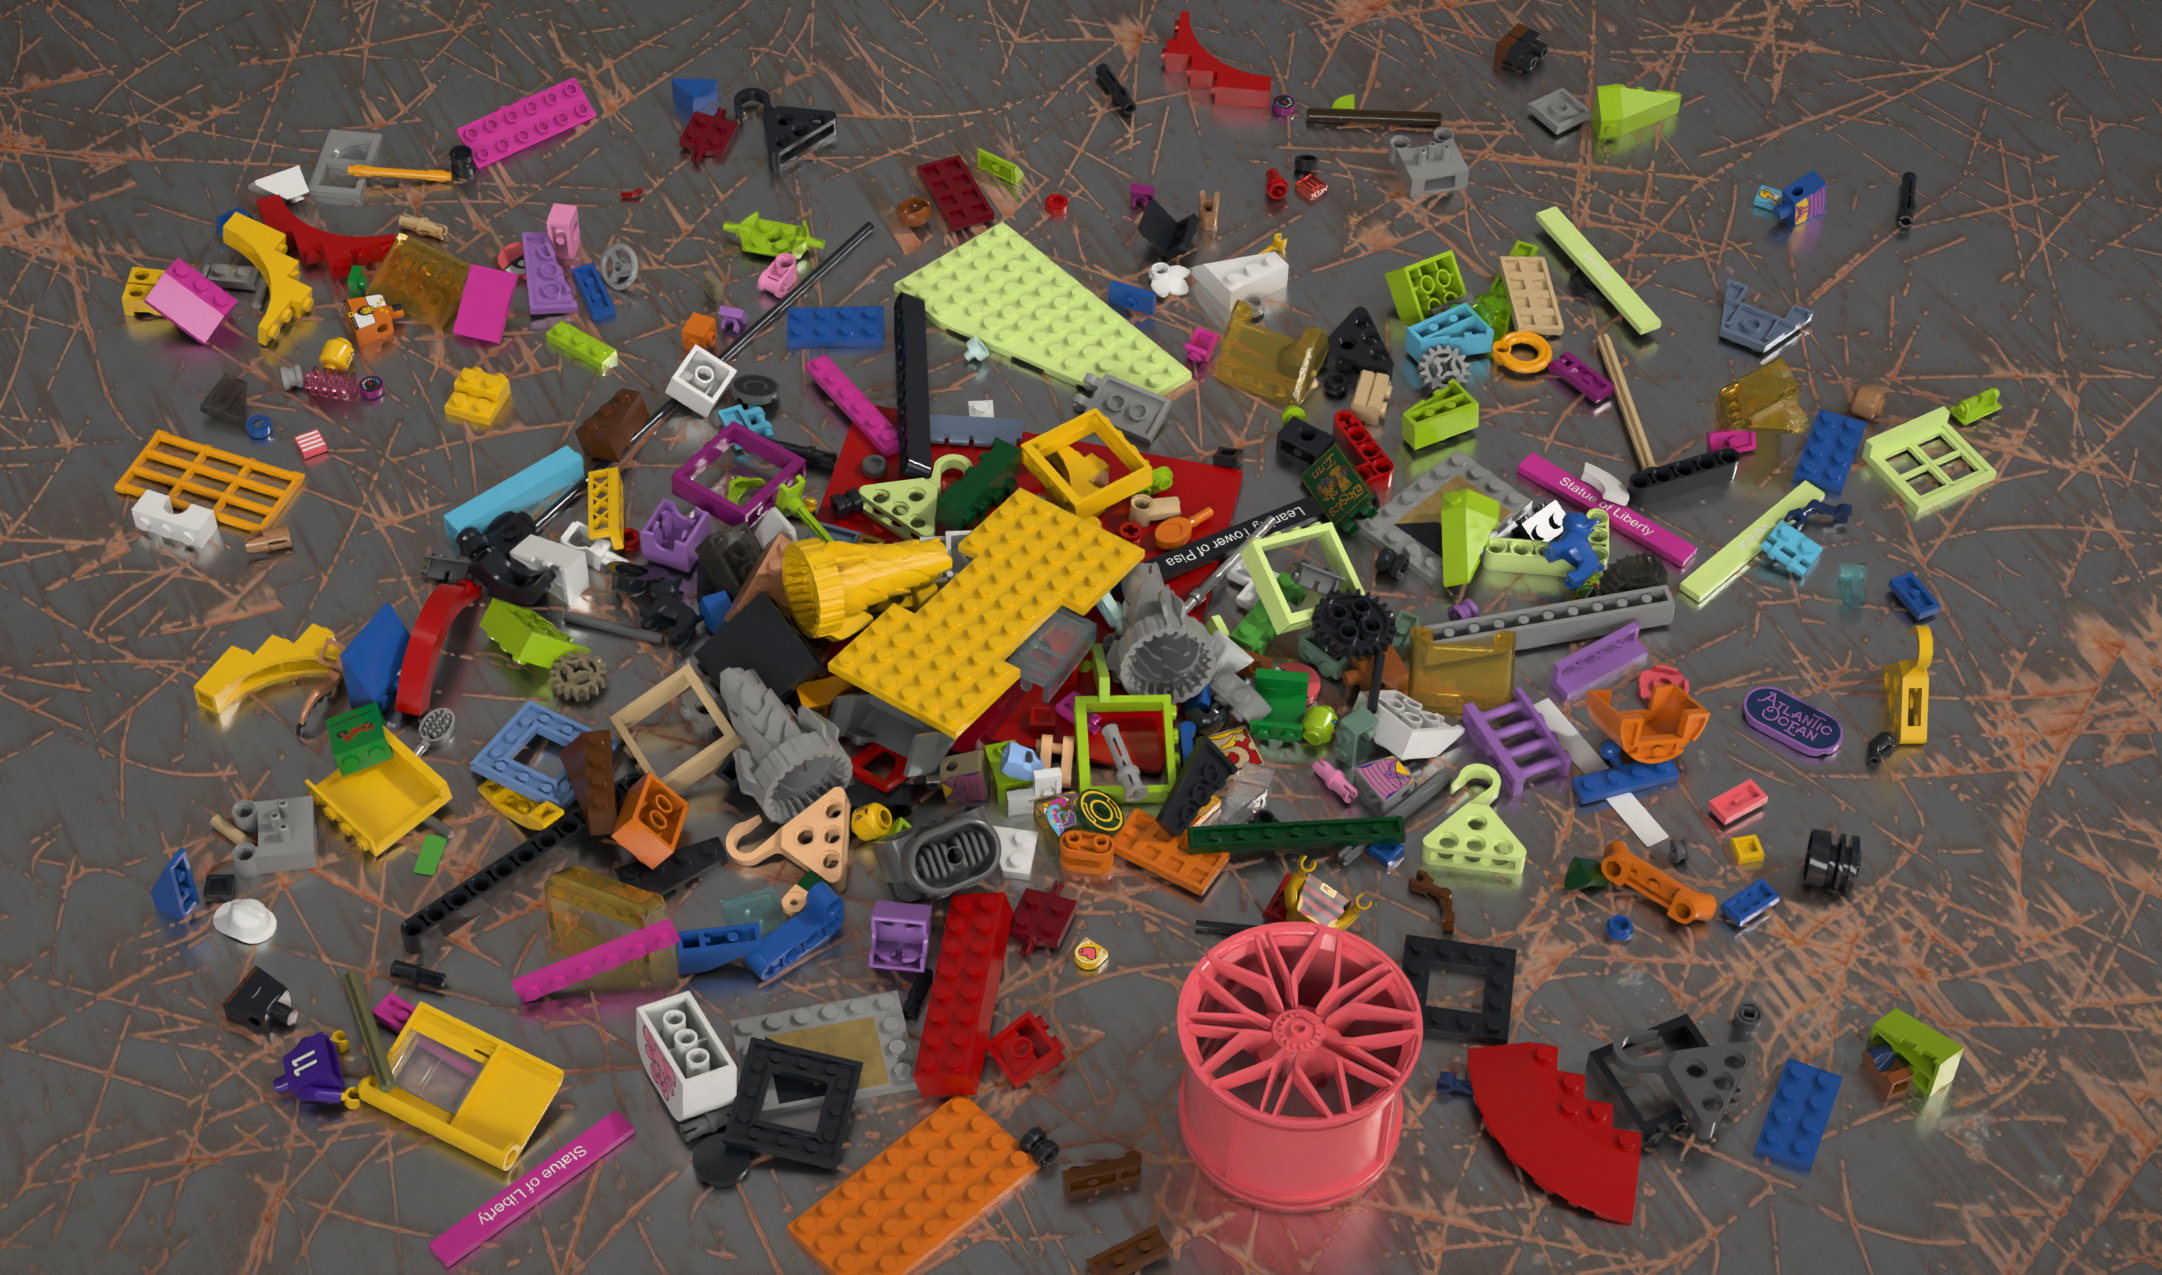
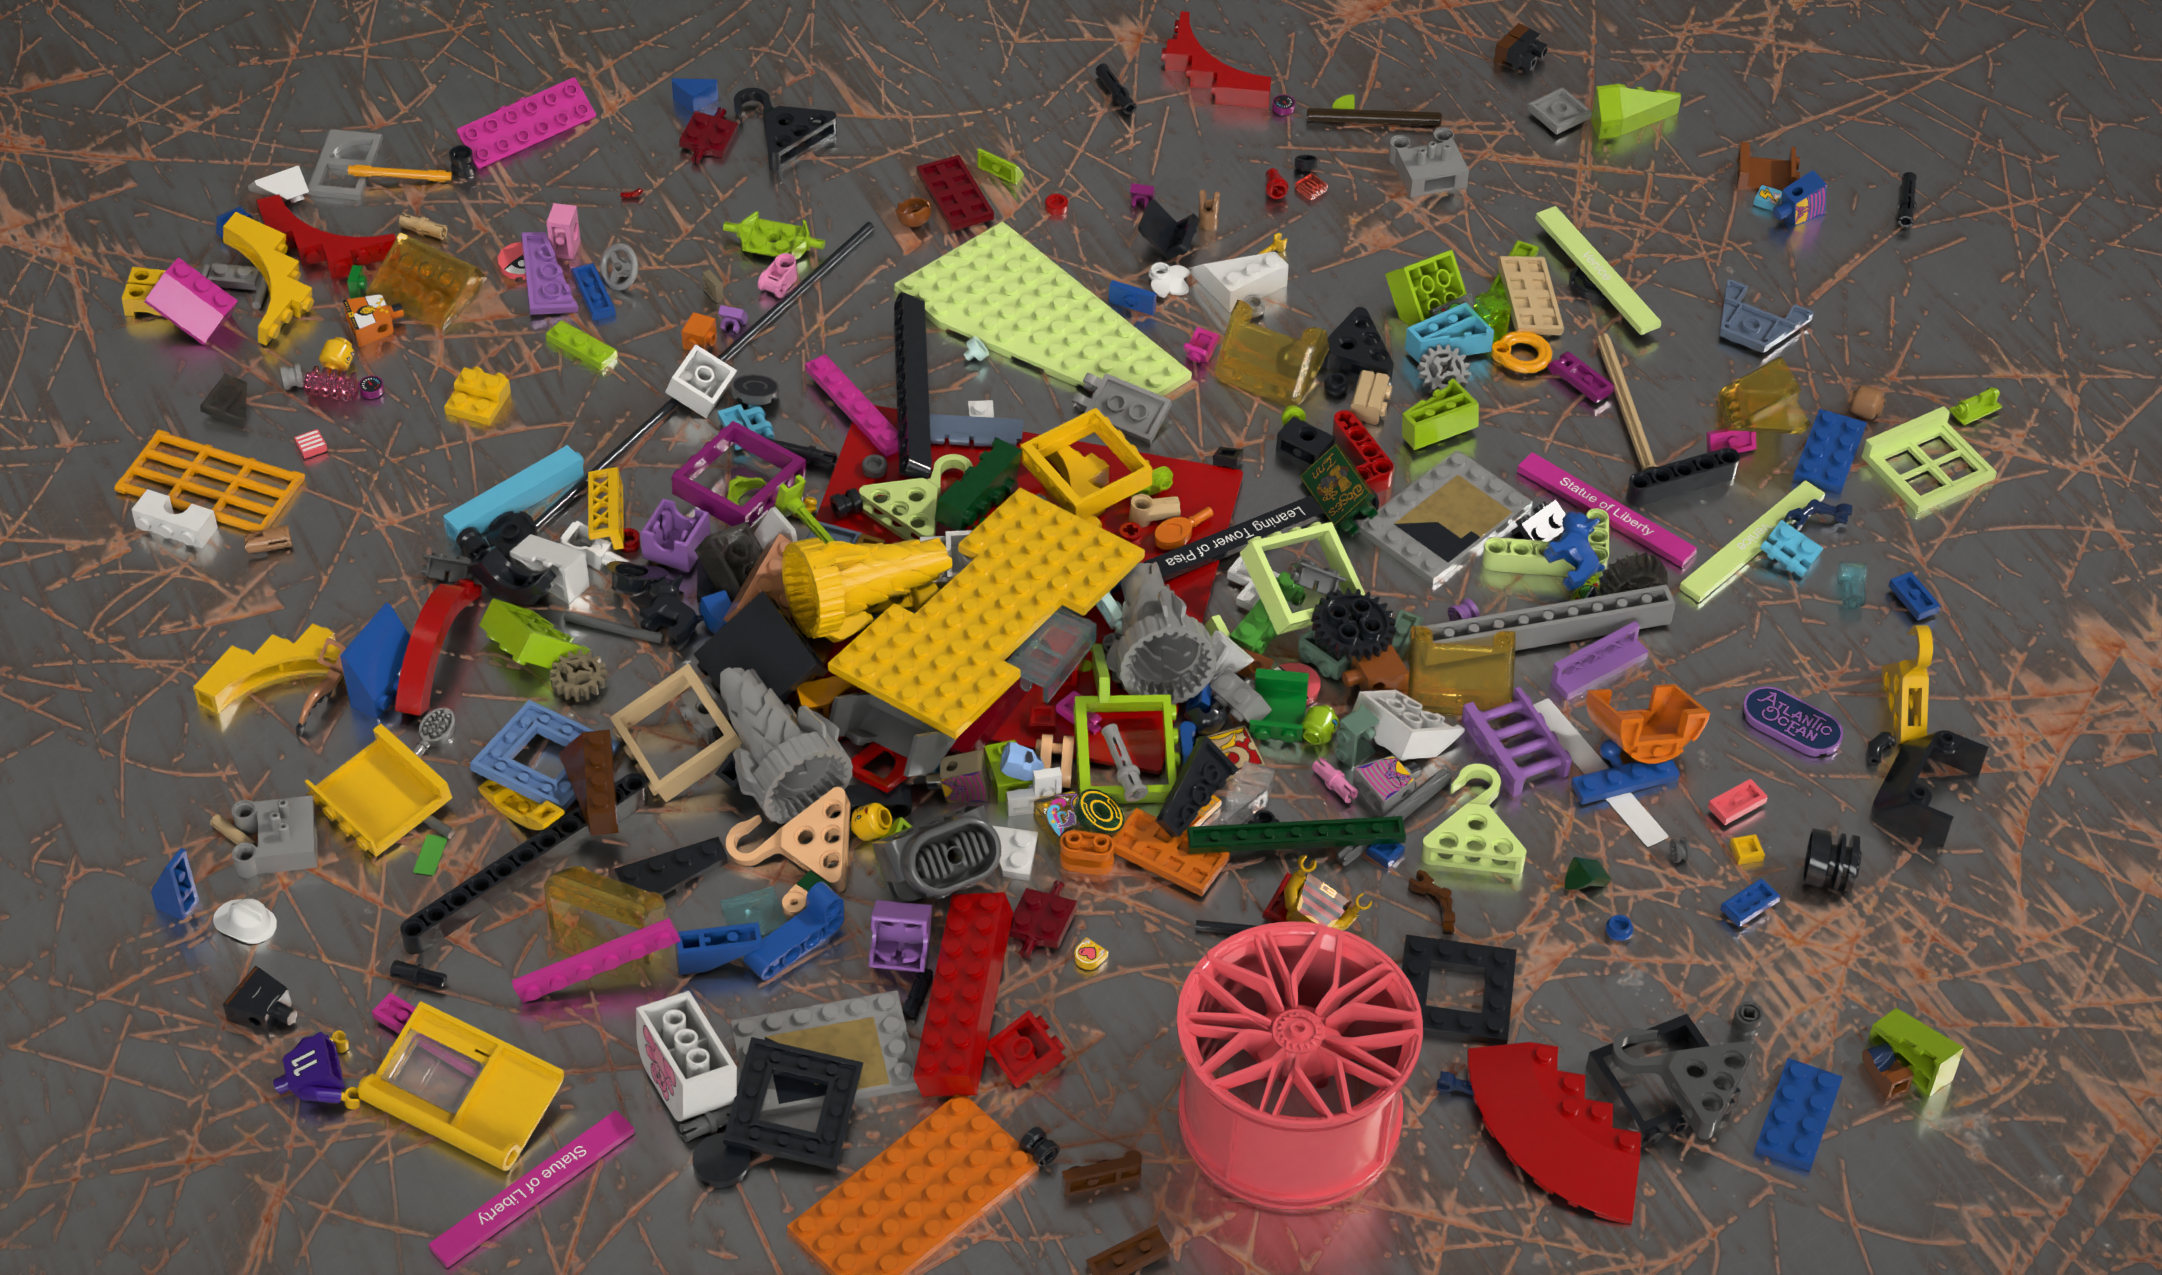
black tile [203,874,236,902] -> none
blue tile [246,414,272,438] -> none
green panel [326,702,394,776] -> none
olive axle [342,970,396,1093] -> none
dark pink tile [452,264,518,345] -> none
reddish brown wedge [575,389,650,463] -> none
orange brick [611,771,690,870] -> none
blue plate [787,306,884,348] -> none
light grey bar [1185,516,1276,614] -> none
black bar [1367,652,1385,714] -> none
black wheel [1375,546,1410,579] -> none
lime wedge [1441,489,1501,587] -> none
white tile [1581,462,1629,506] -> none
orange plate [1601,841,1717,924] -> none
coral tile [1637,665,1690,706] -> none
none -> dark orange panel [1737,142,1800,191]
none -> black windscreen [1871,730,1989,847]

